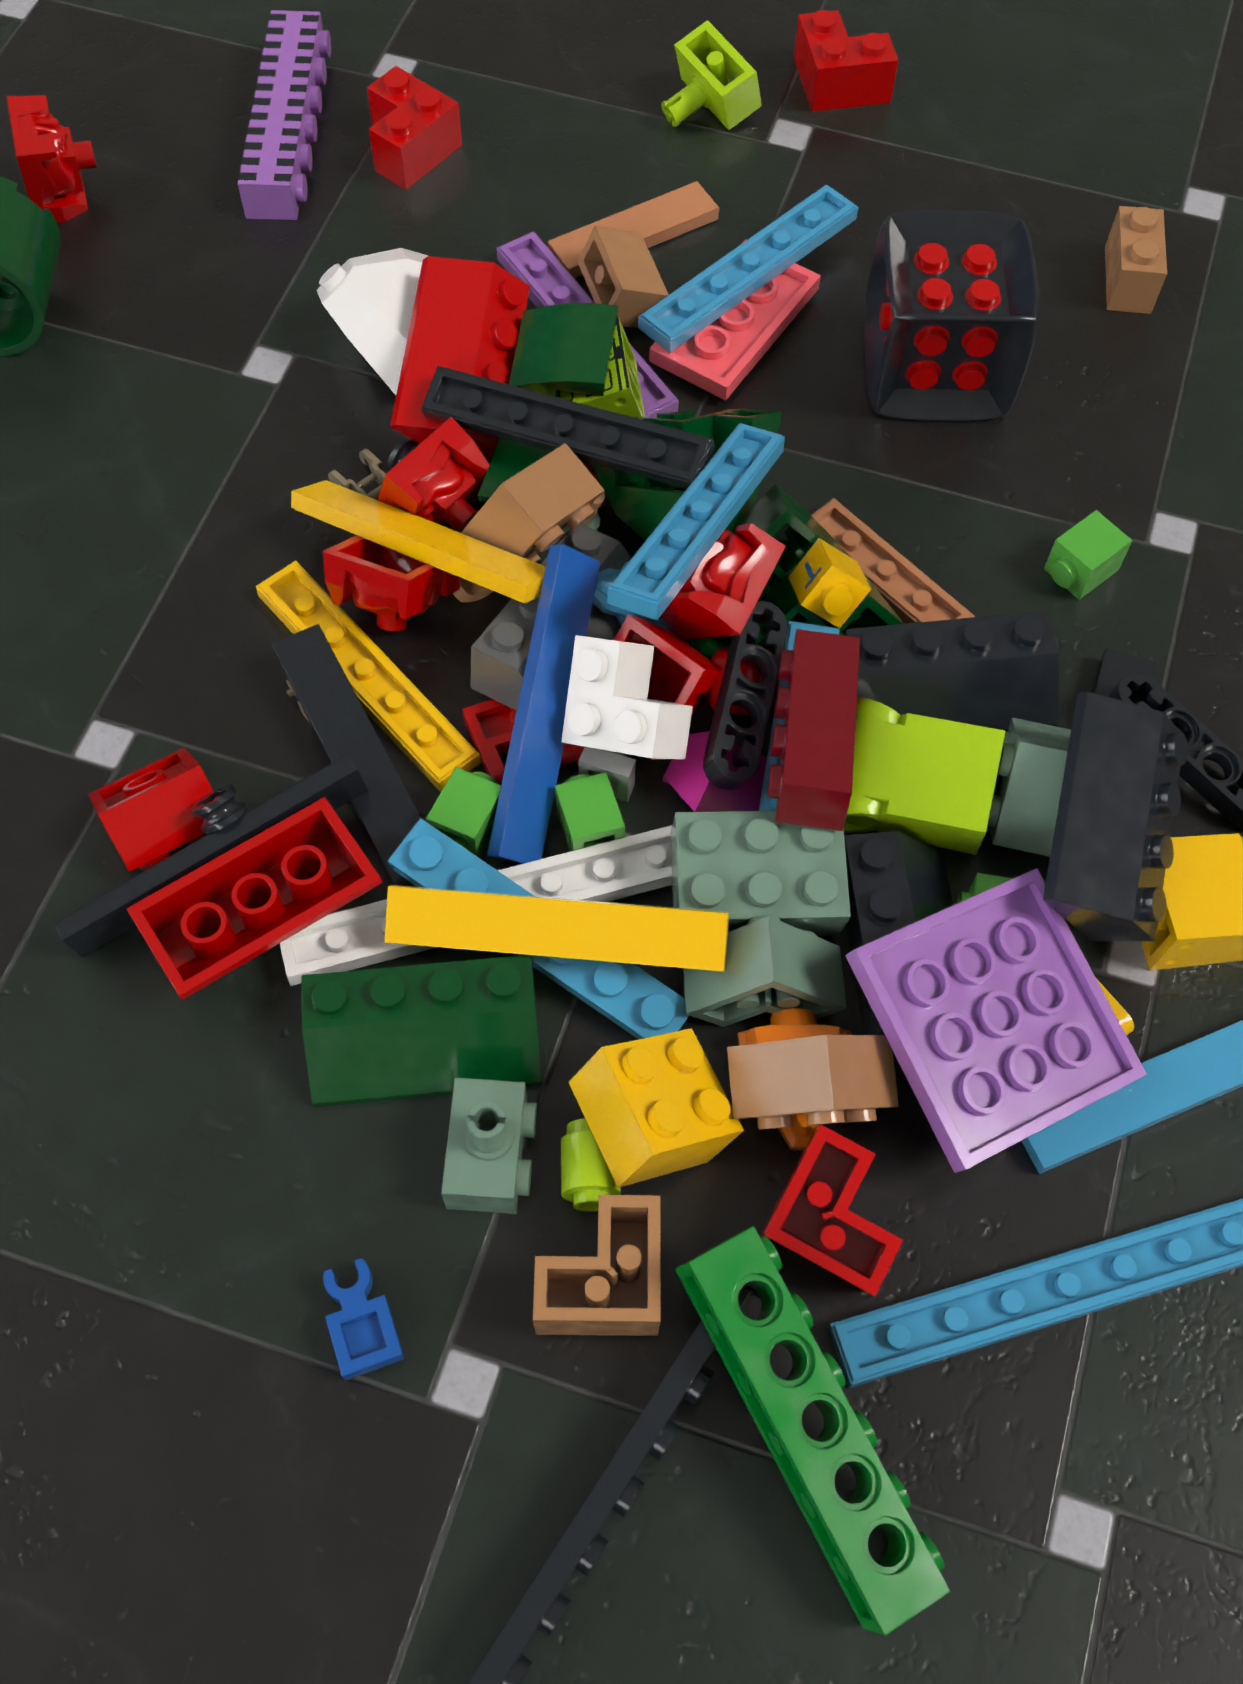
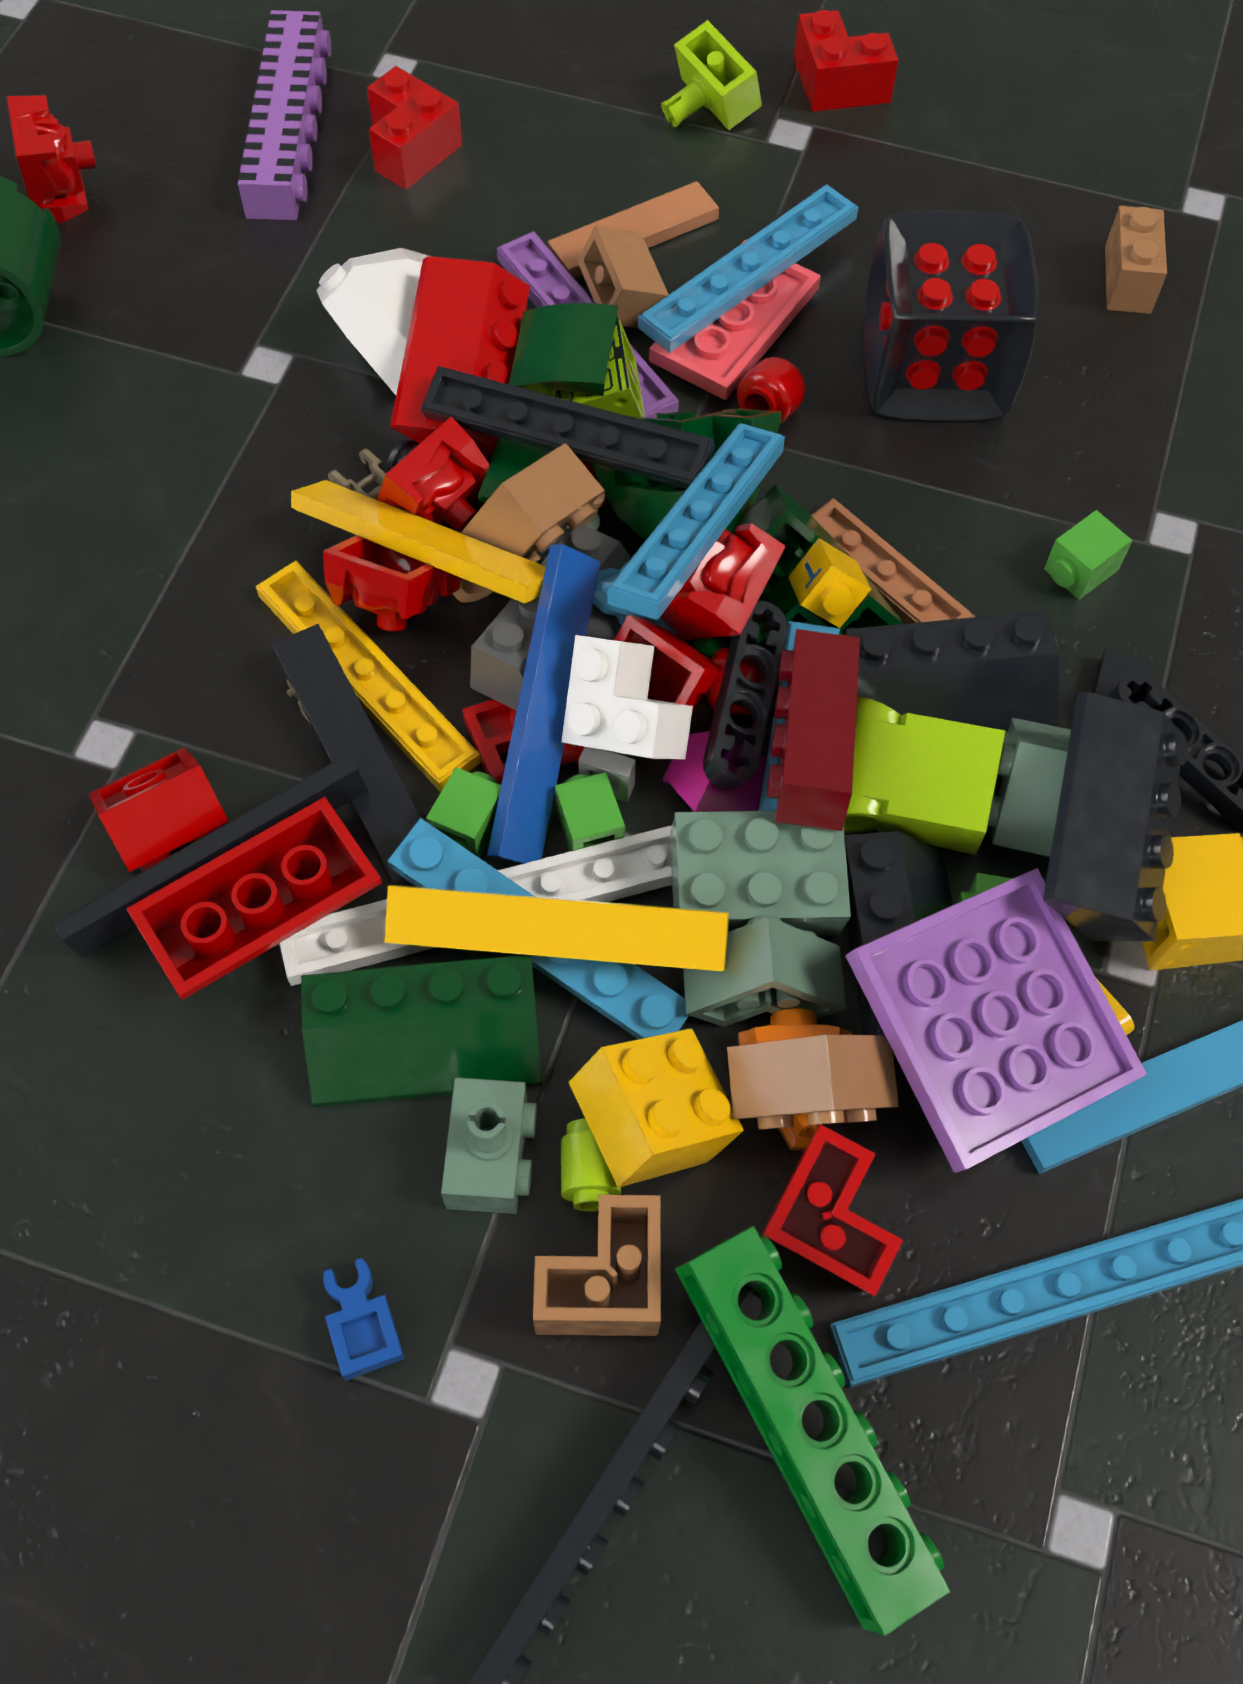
black bush [190,784,247,834] -> none
none -> red head [737,357,805,424]

